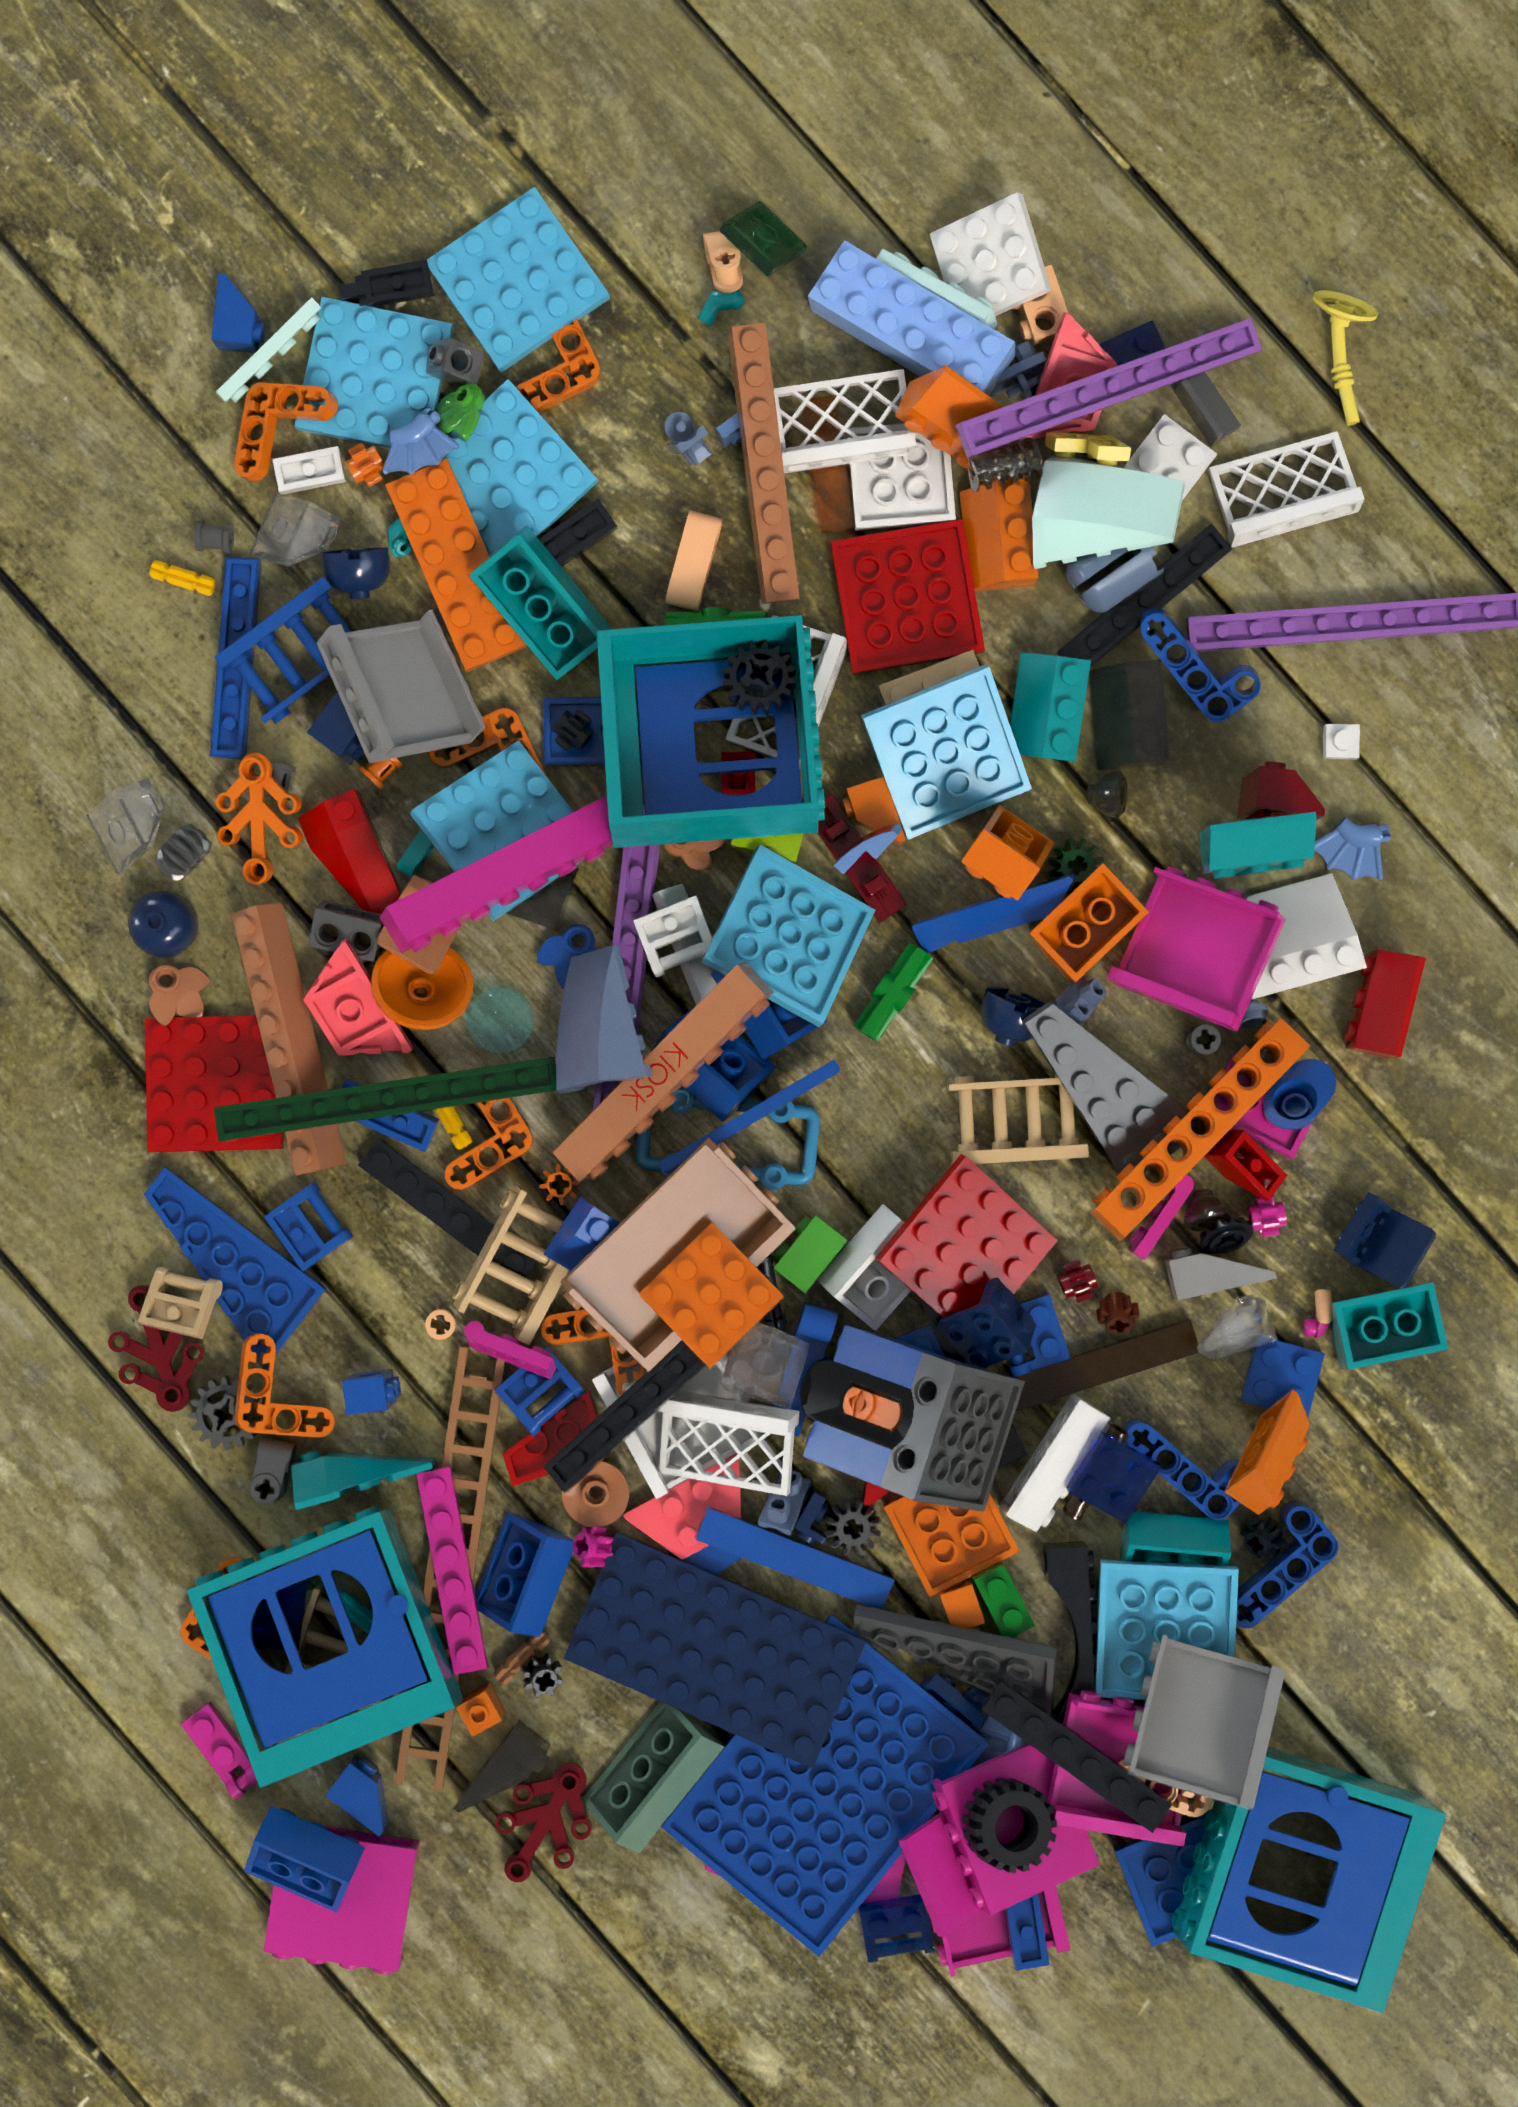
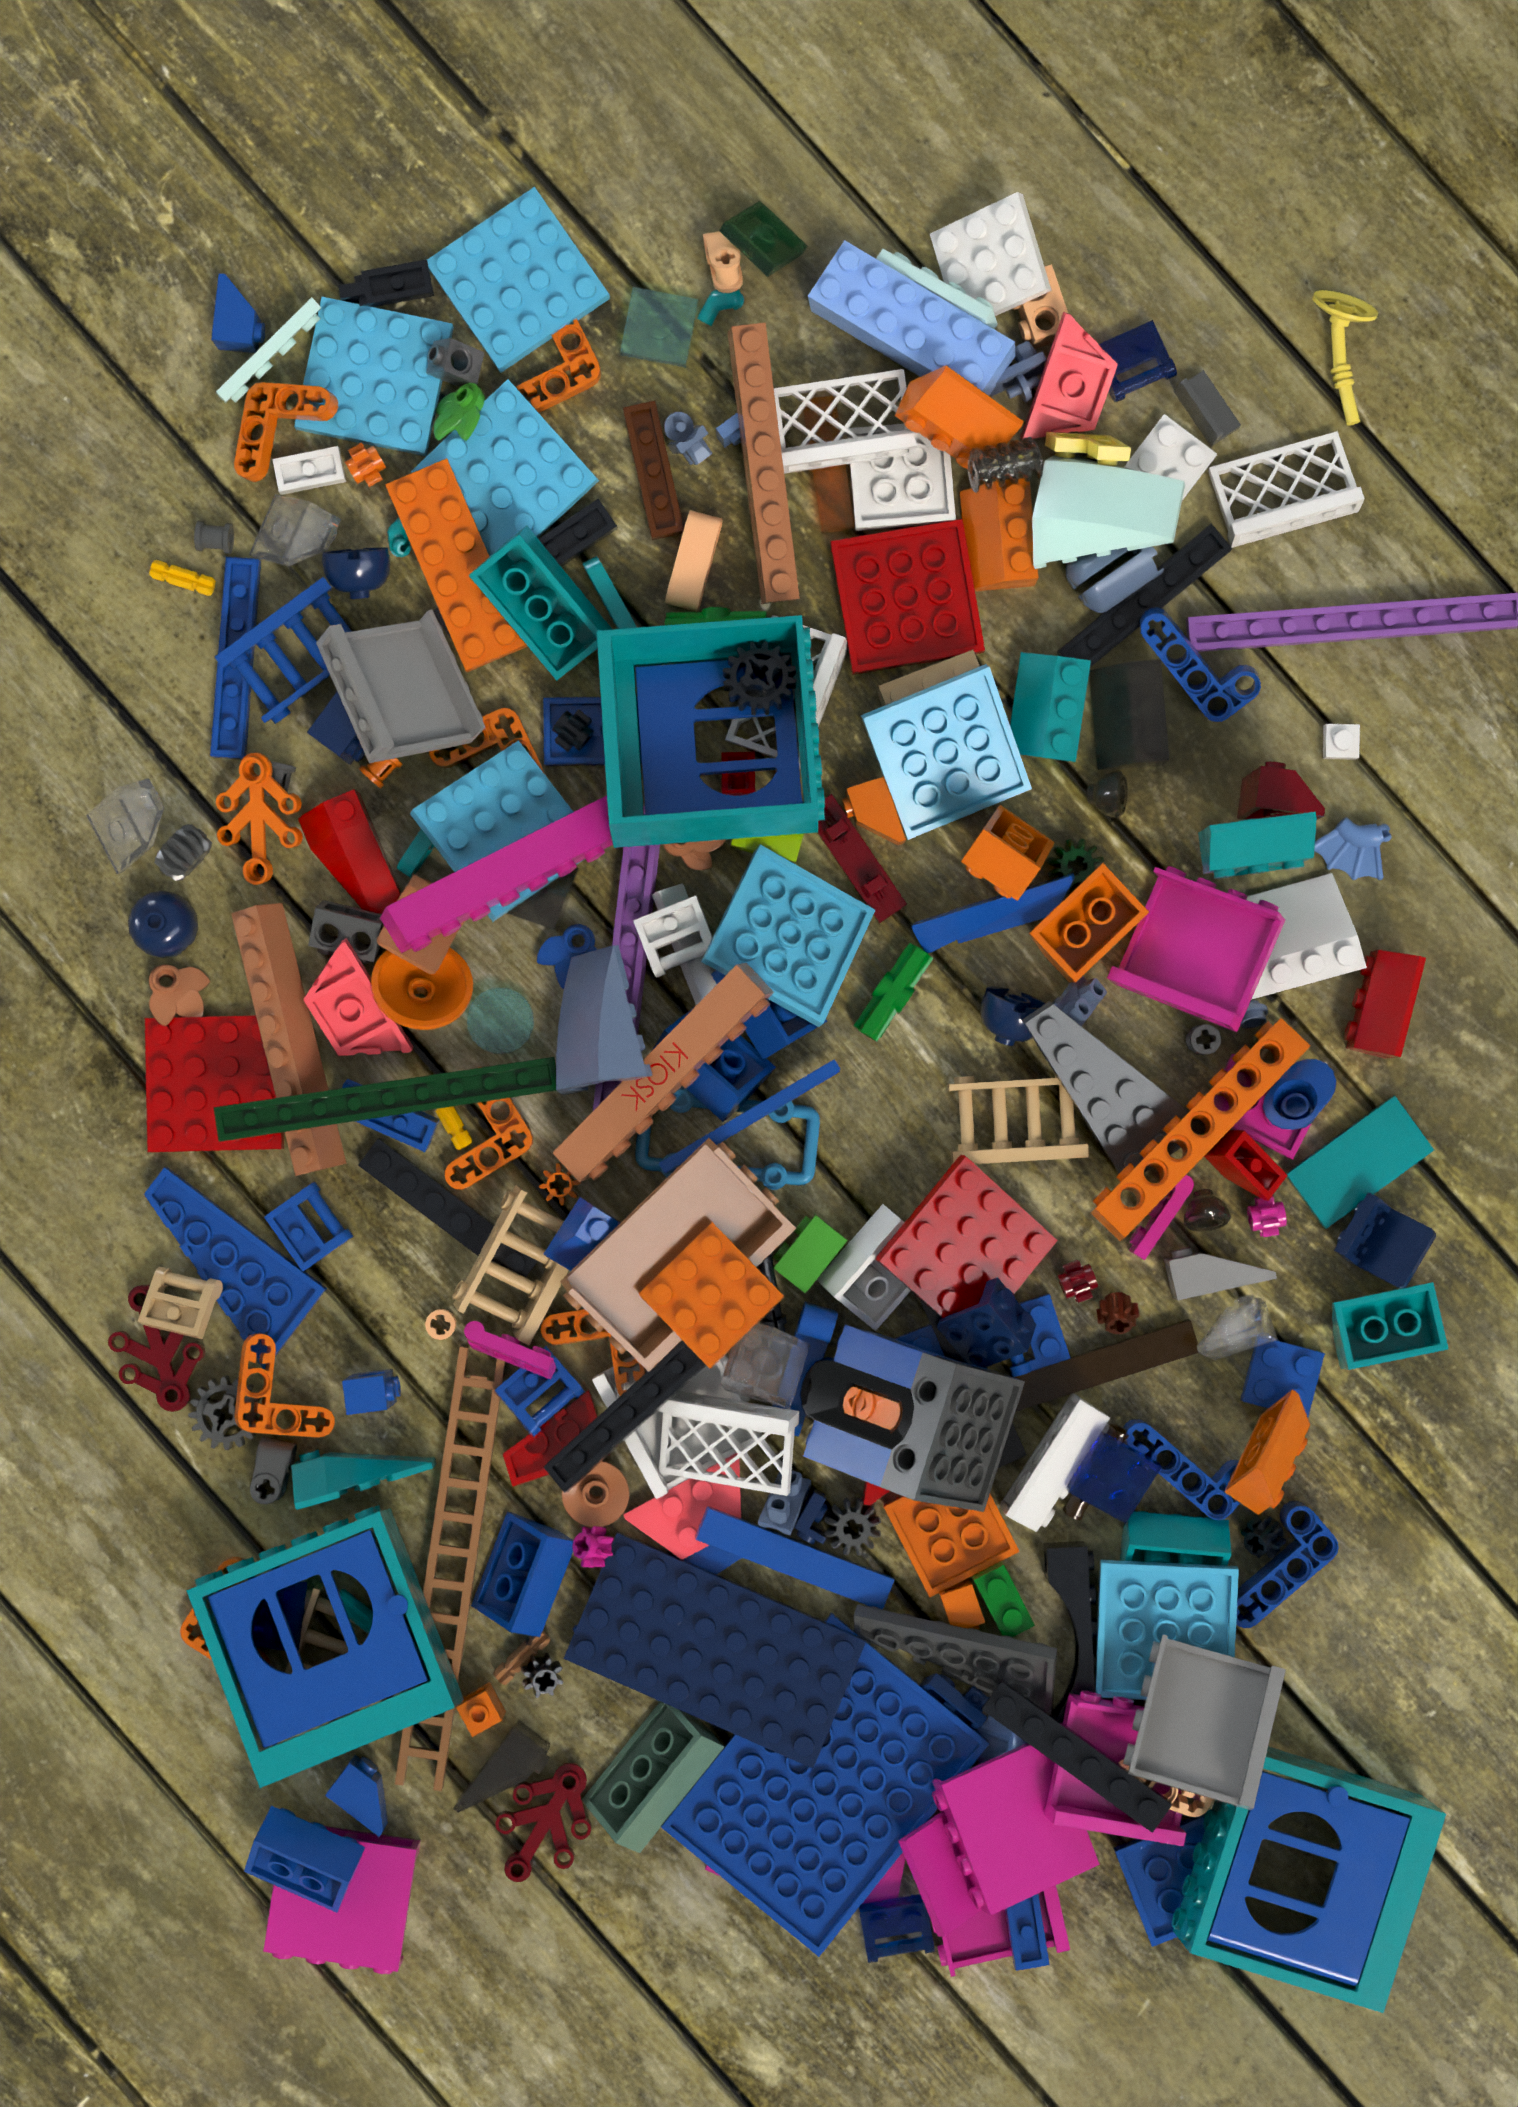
dark pink plate [181,1701,258,1800] -> none
medium blue arm [383,408,459,475] -> none
dark pink plate [416,1466,489,1675] -> none
medium blue slope [833,823,902,875] -> none
medium lavender plate [956,318,1262,458] -> none
black tyre [962,1777,1057,1873] -> none
black gear [1200,1216,1254,1254] -> none
arm [1302,1289,1332,1338] -> none
none -> teal beam [582,556,637,629]
none -> clear light blue tile [620,287,698,368]
none -> reddish brown plate [623,400,684,540]
none -> teal tile [1286,1096,1434,1229]

